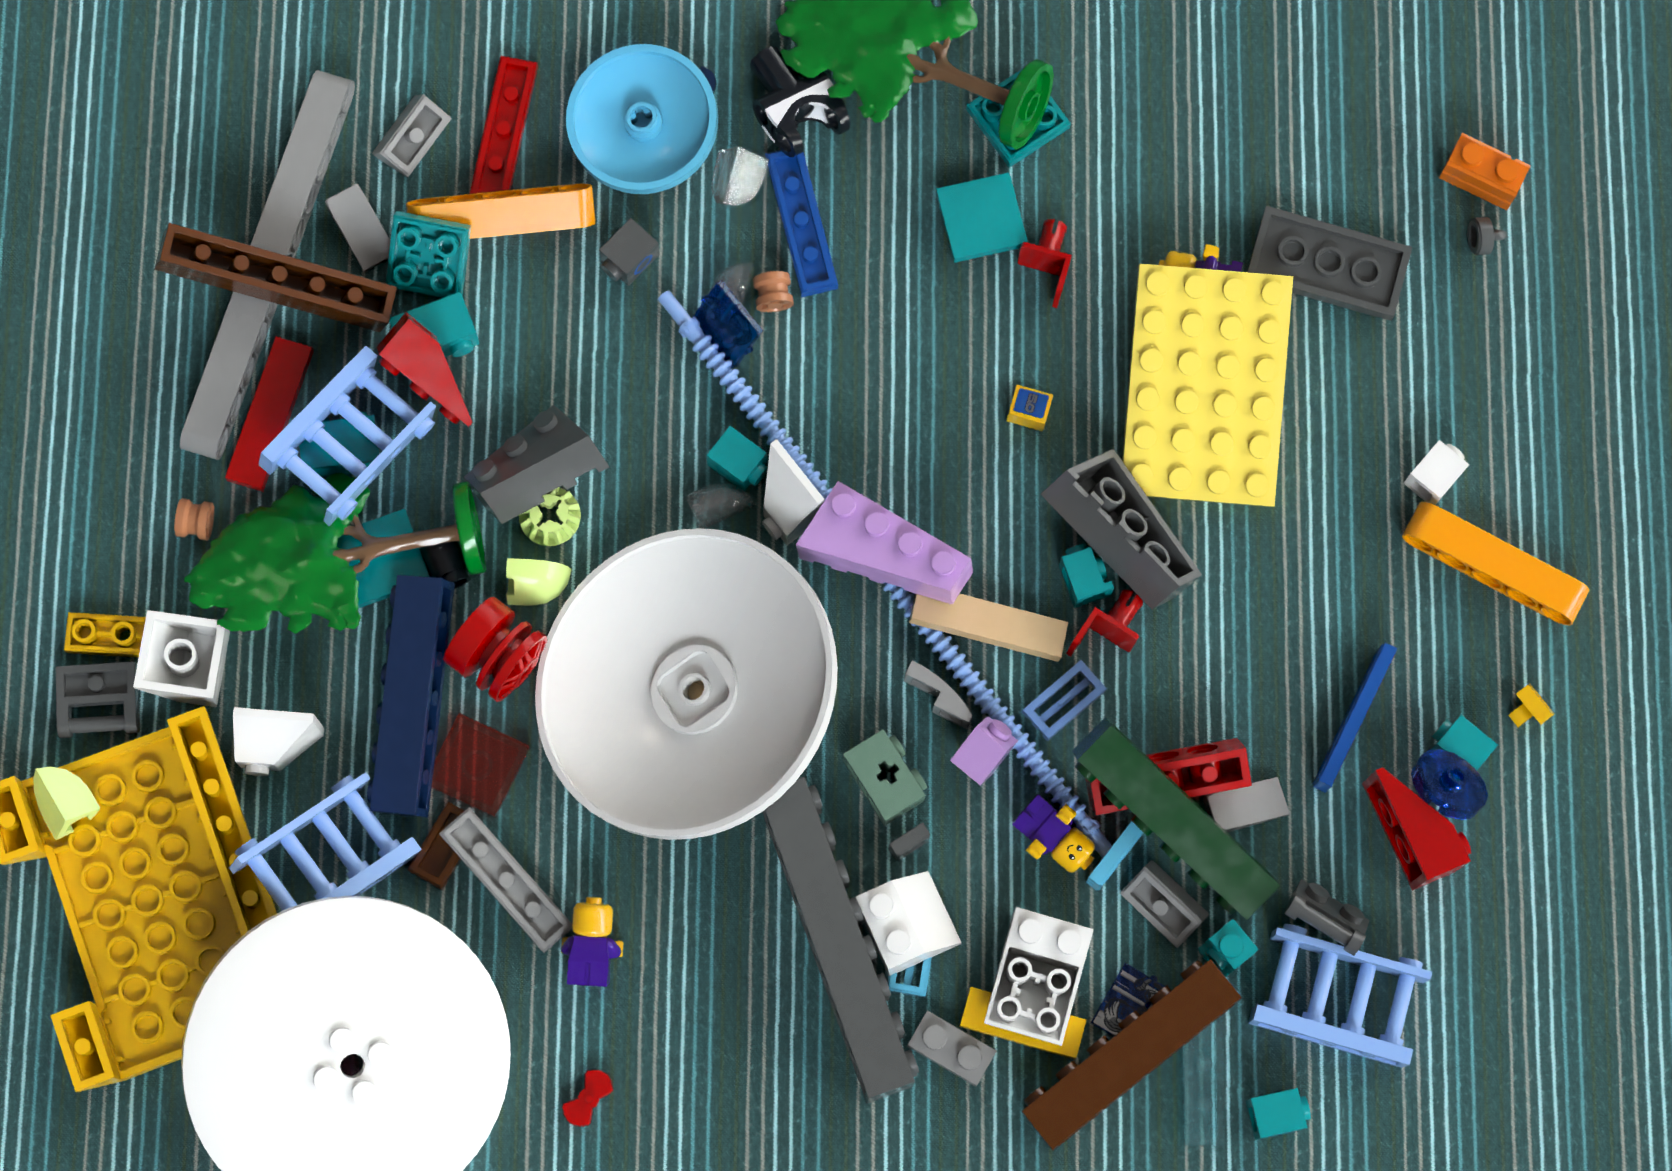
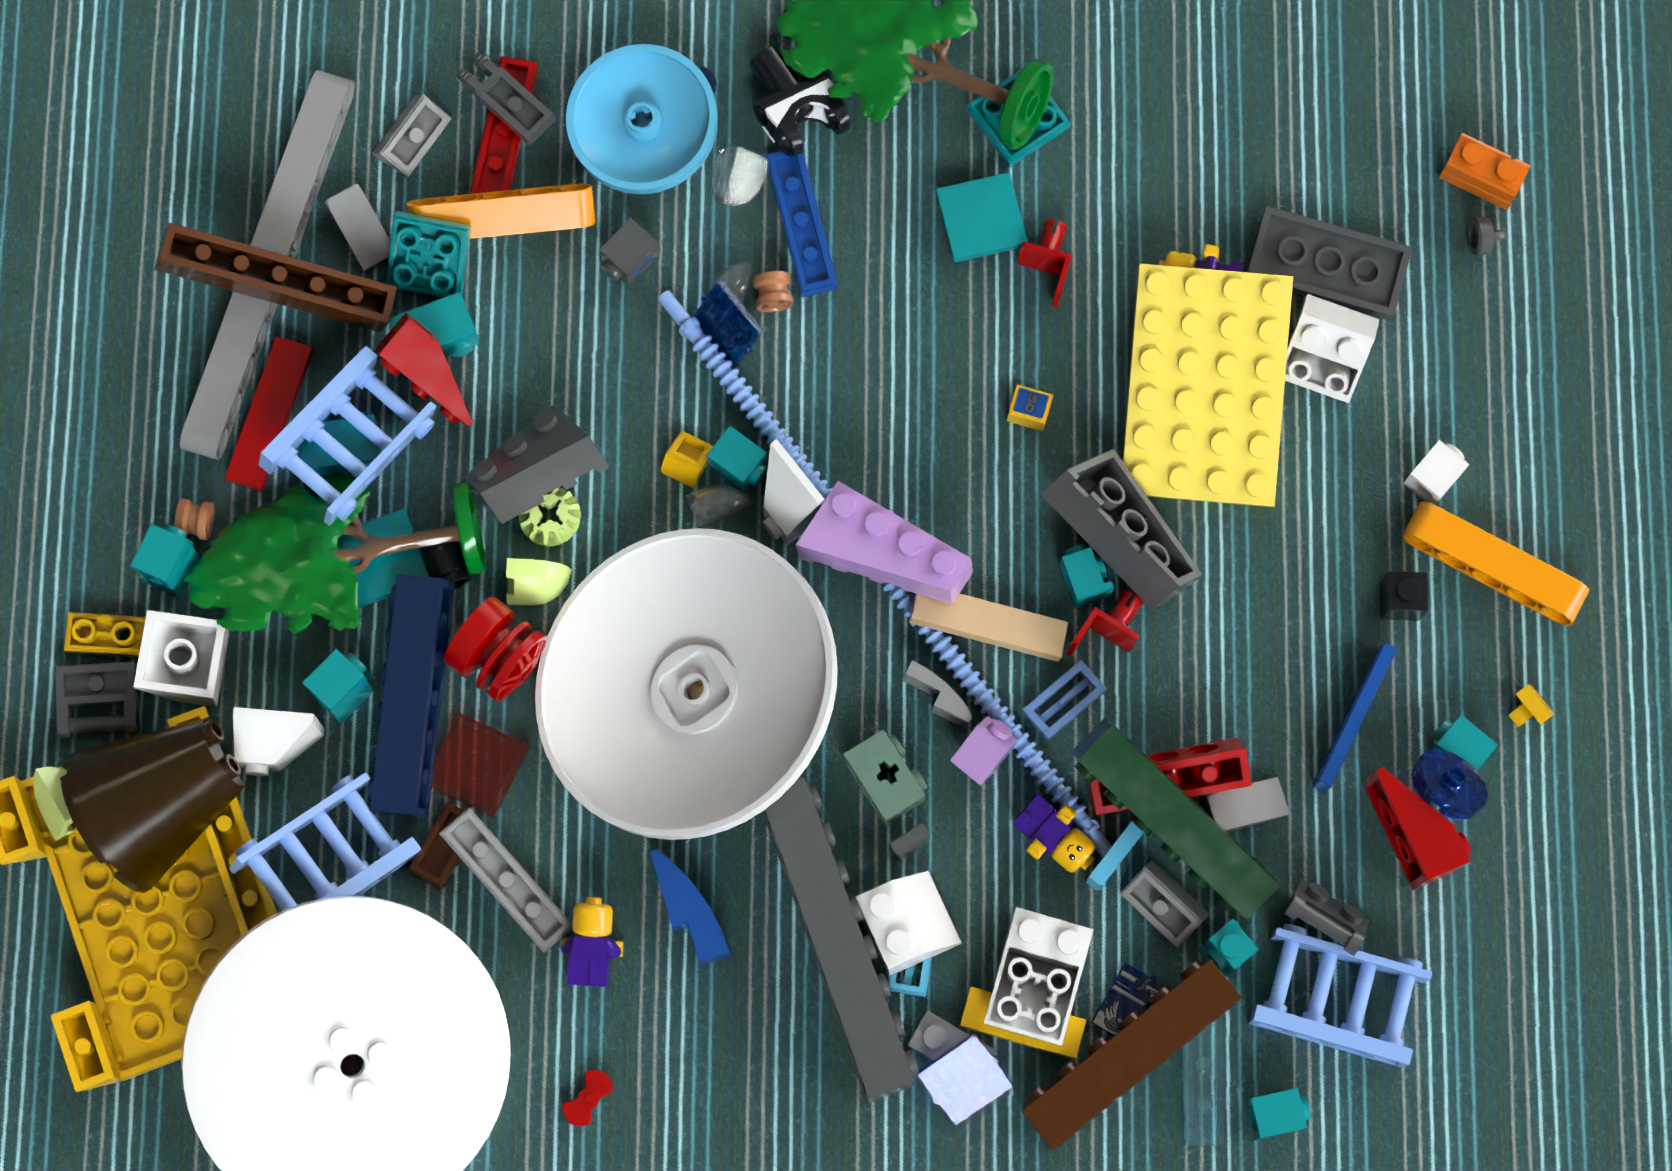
none -> dark brown cone [60,717,244,893]
none -> teal brick [130,524,201,599]
none -> teal brick [302,649,374,724]
none -> dark grey hinge [456,52,556,146]
none -> blue slope [650,849,730,966]
none -> yellow slope [661,430,713,488]
none -> clear blue piece [917,1033,1013,1125]
none -> white slope [1285,294,1380,403]
none -> black brick [1380,571,1428,621]

